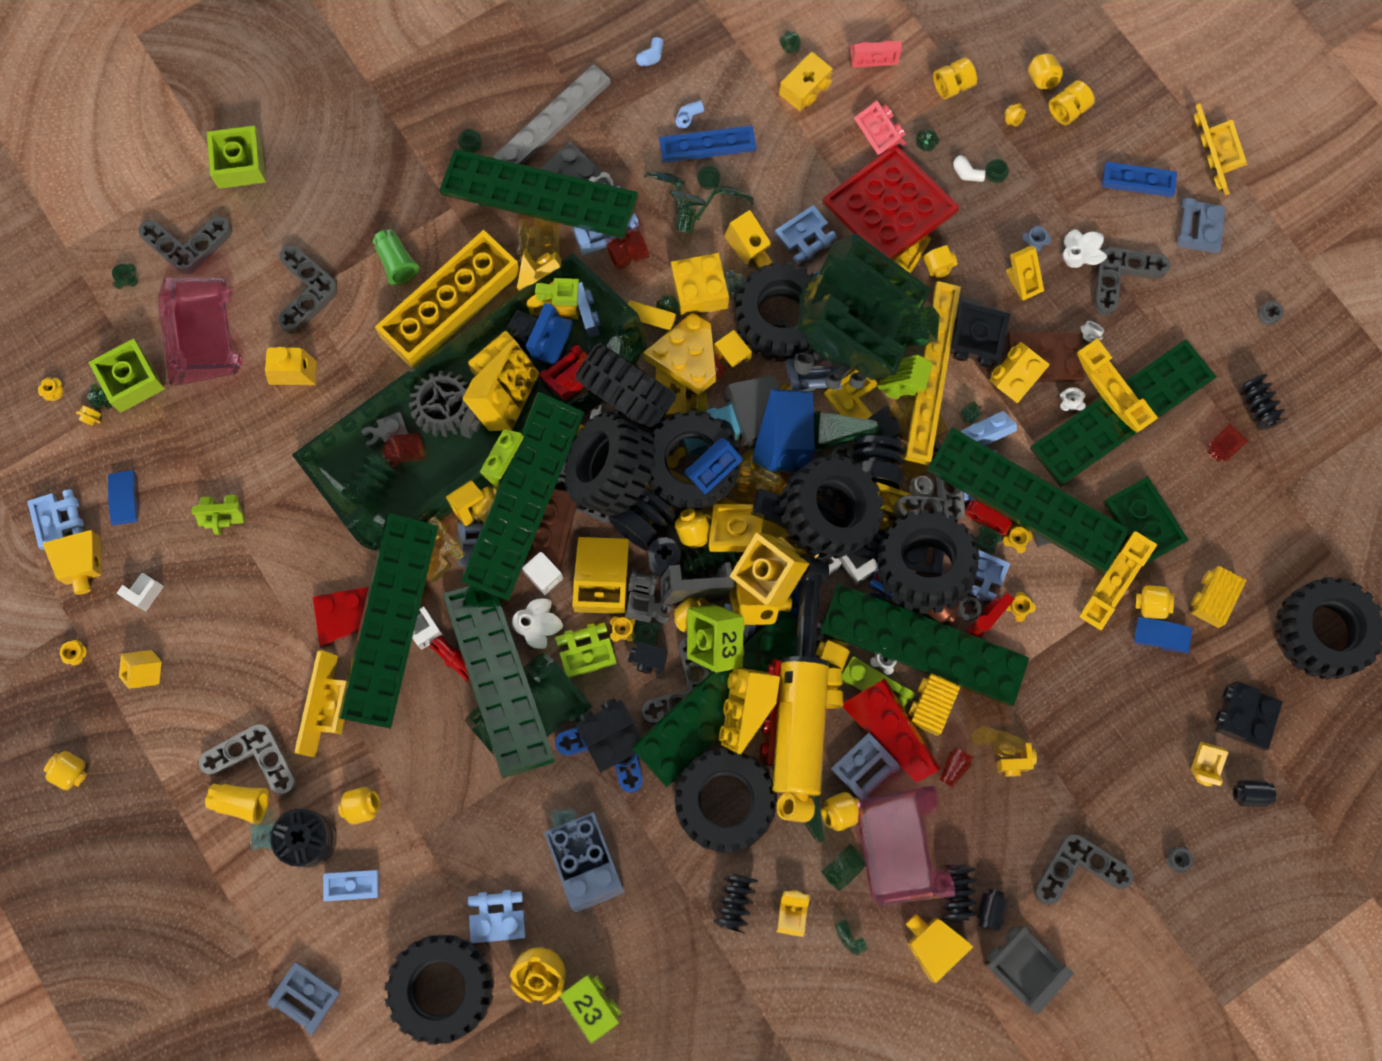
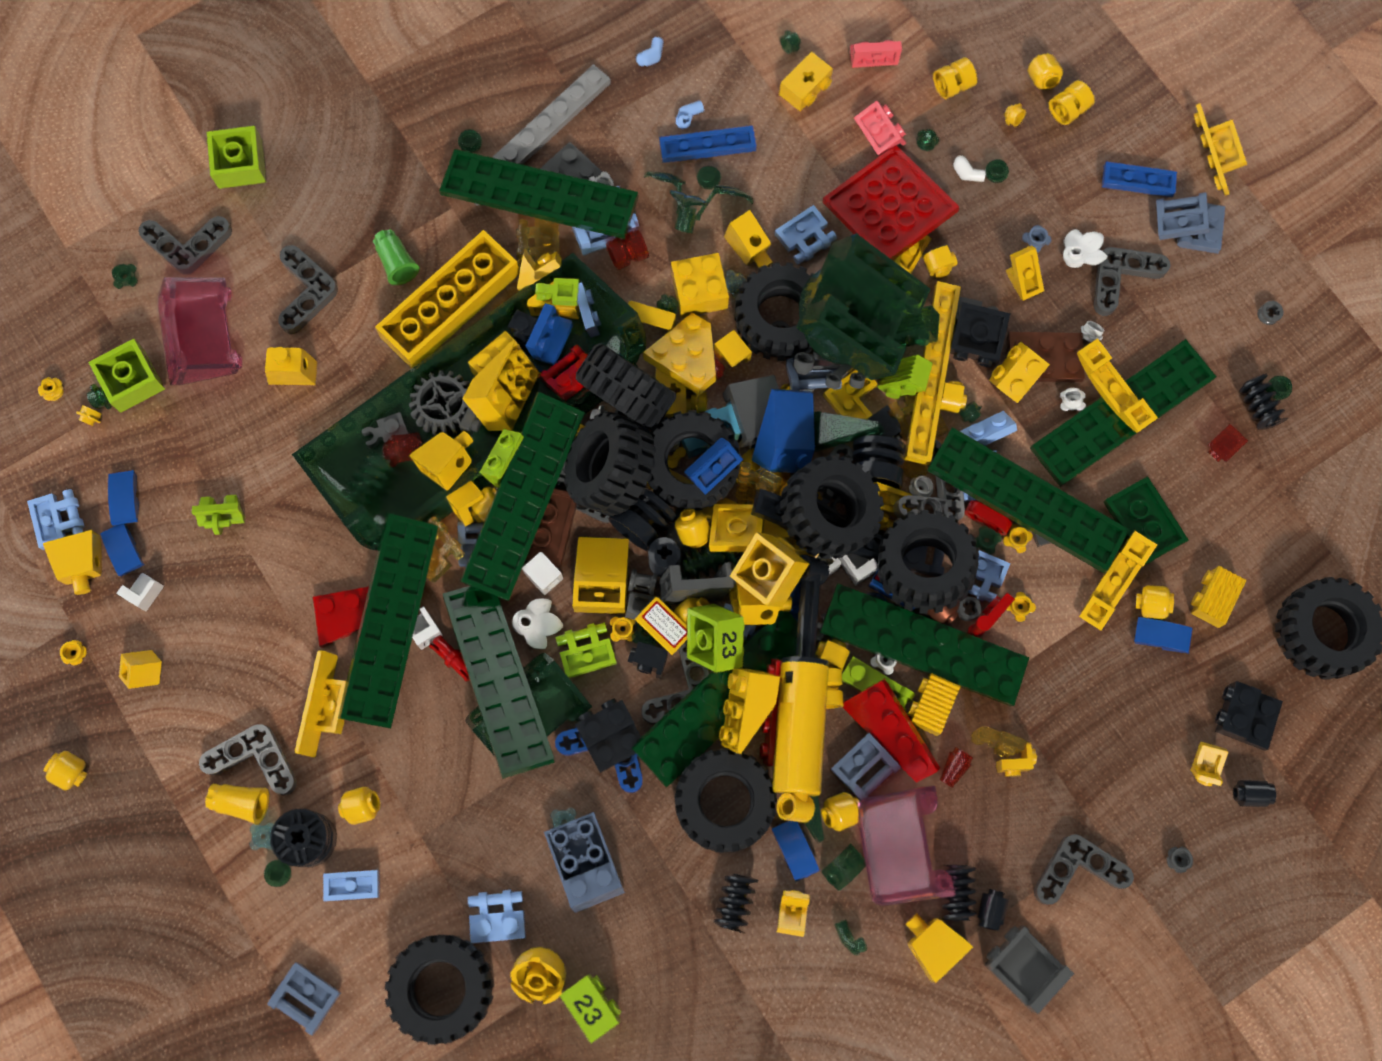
none -> blue slope [100,524,145,577]
none -> clear green plate [264,860,292,887]
none -> yellow torso [409,431,474,491]
none -> slope [635,597,687,655]
none -> blue slope [772,821,820,882]
none -> yellow plate [940,381,967,413]
none -> sand blue plate [1156,192,1210,240]
none -> clear green plate [1267,376,1292,400]

